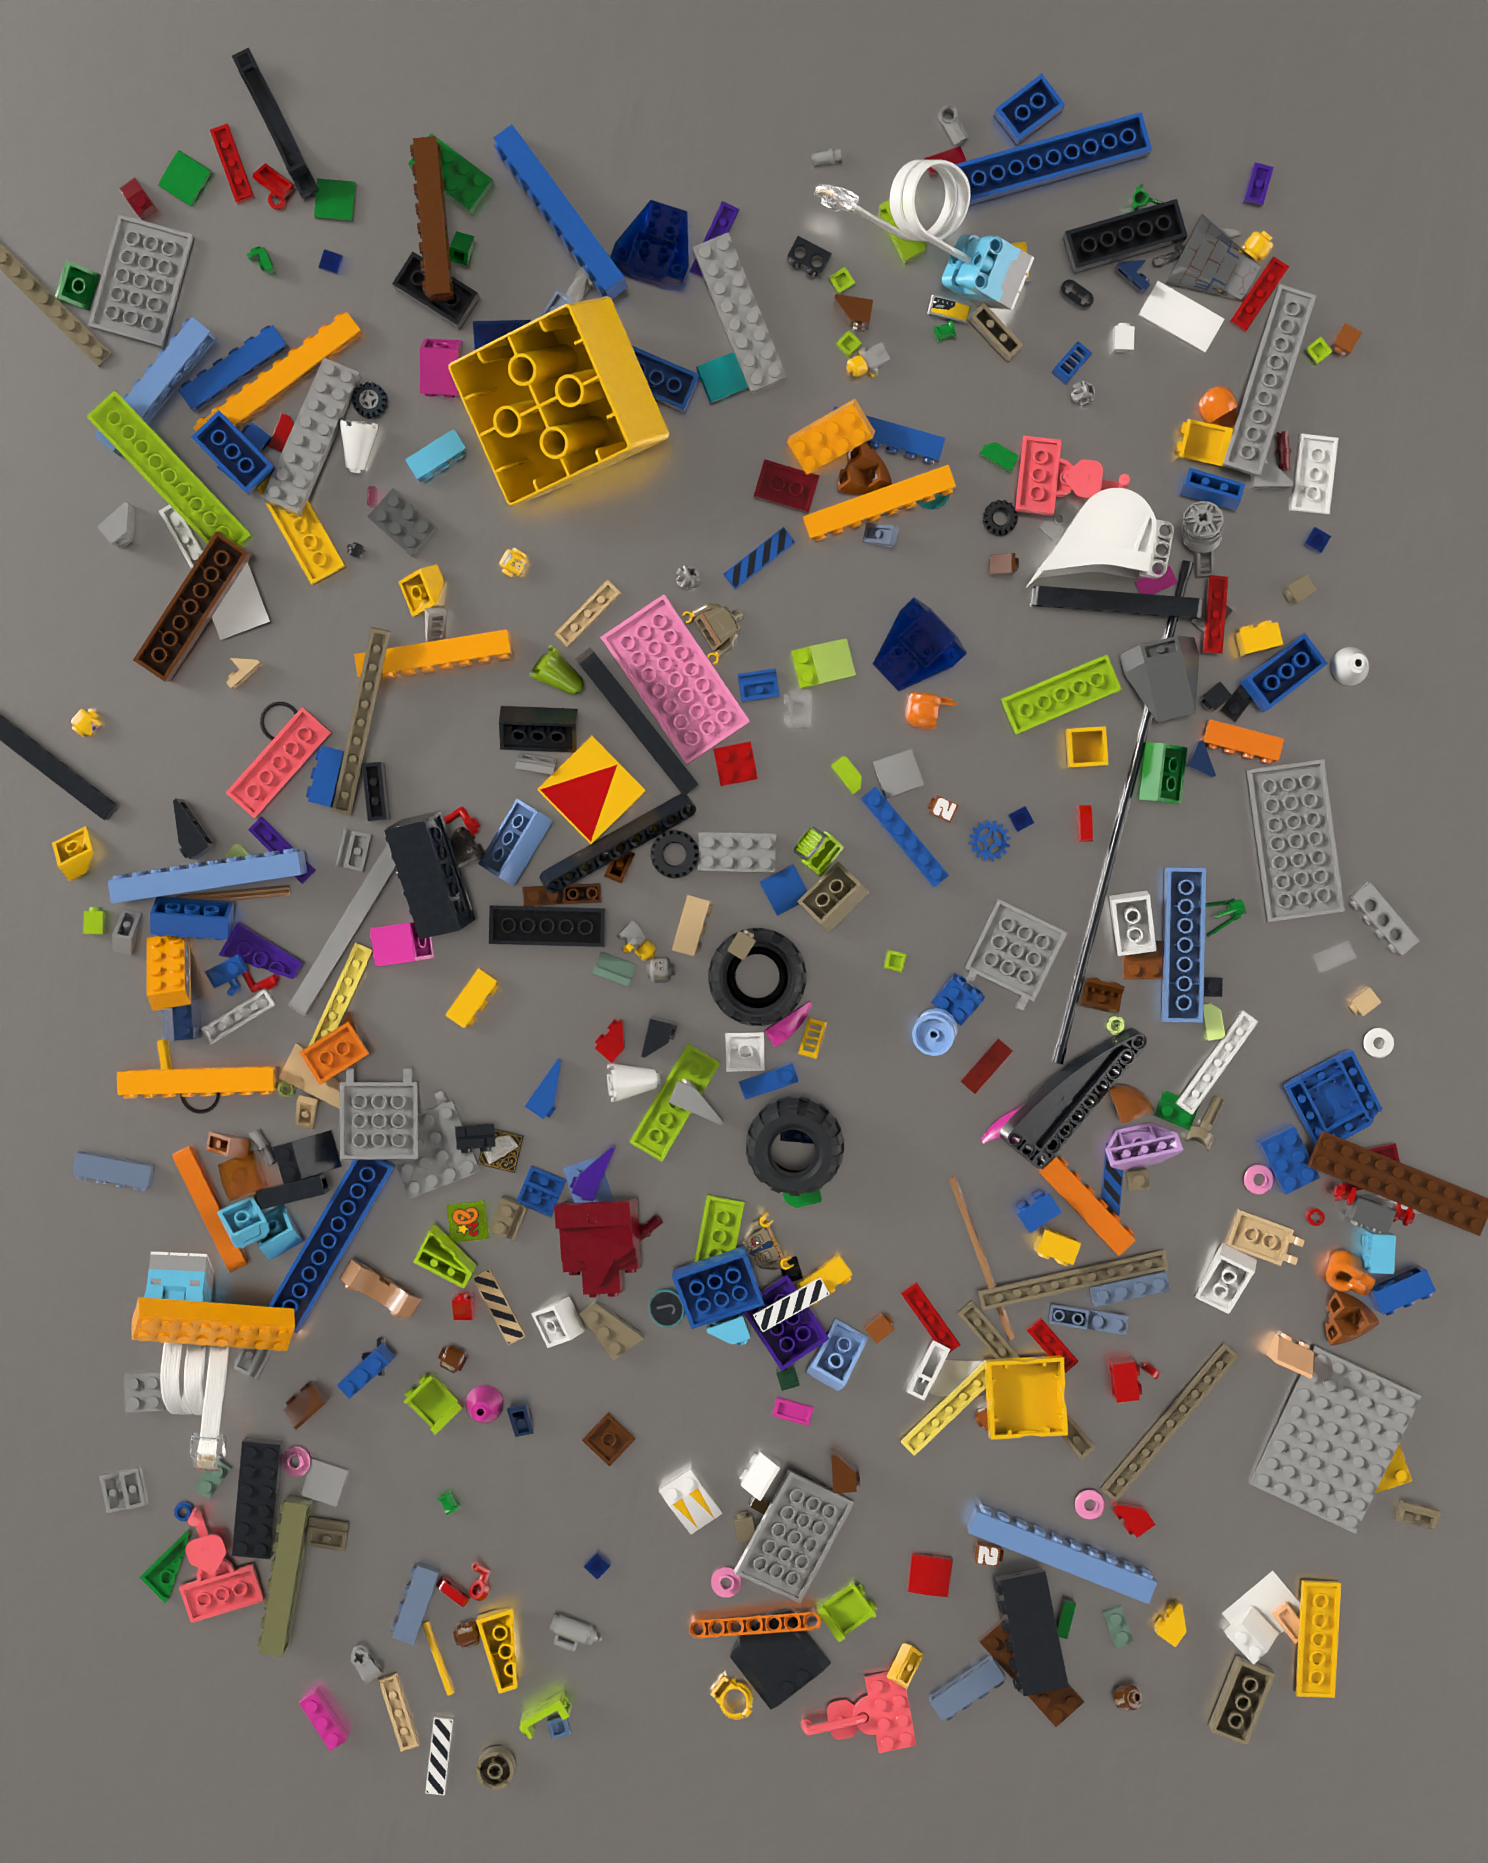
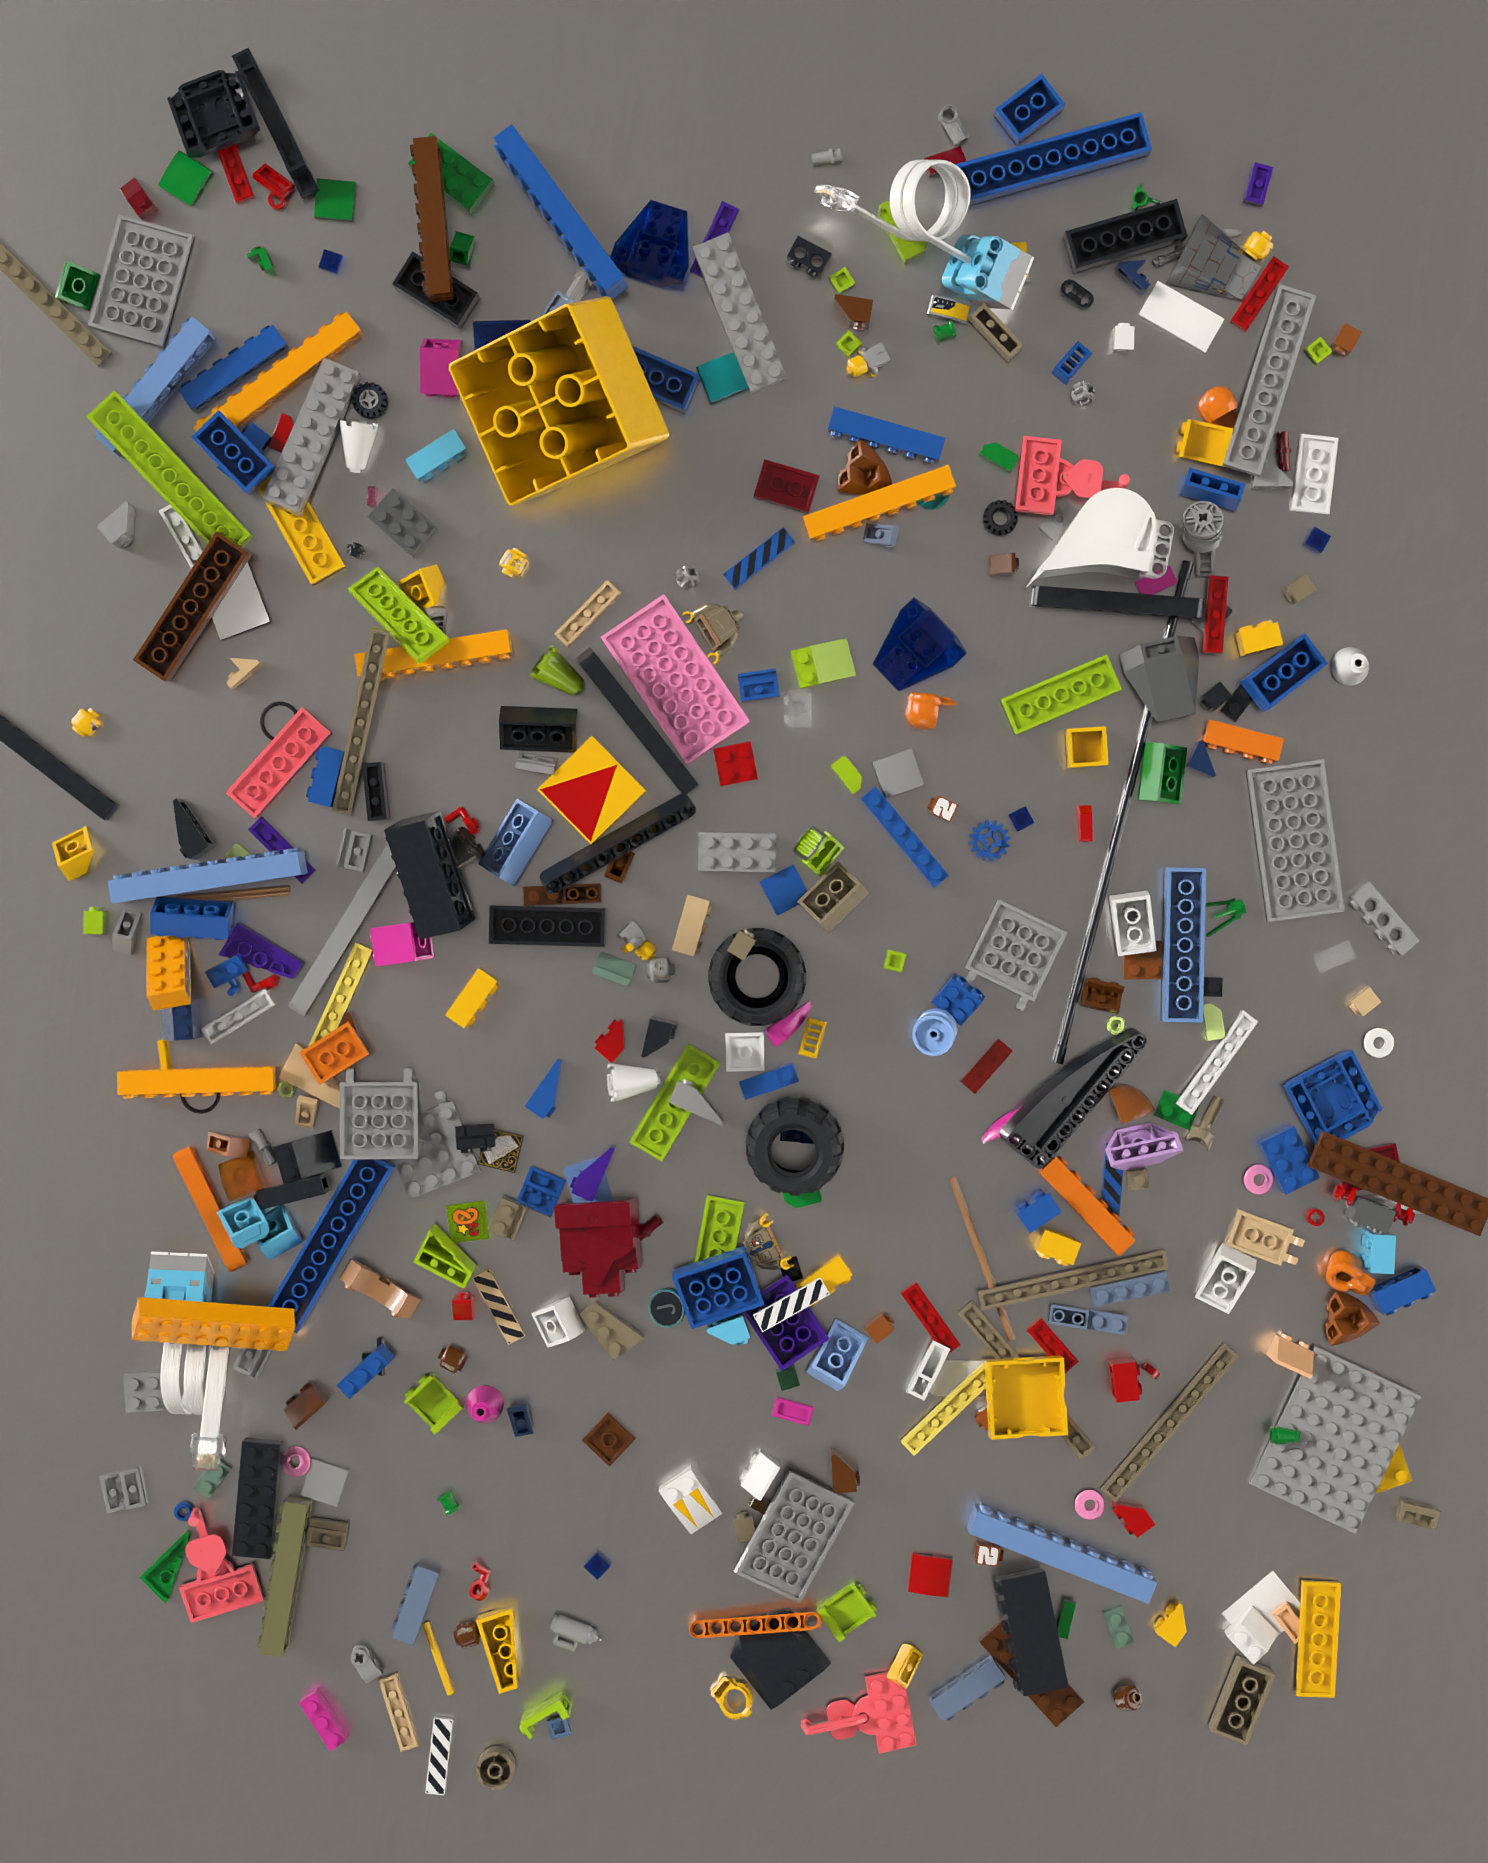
sand blue brick [72,1151,155,1191] -> none
red beam [436,1577,470,1607] -> none
black tyre [650,830,698,878] -> none
bright pink piece [711,1567,741,1597] -> none
light orange brick [787,399,875,474] -> none
none -> black wedge [167,70,261,158]
none -> lime plate [348,567,449,664]
none -> green cone [1269,1426,1299,1445]

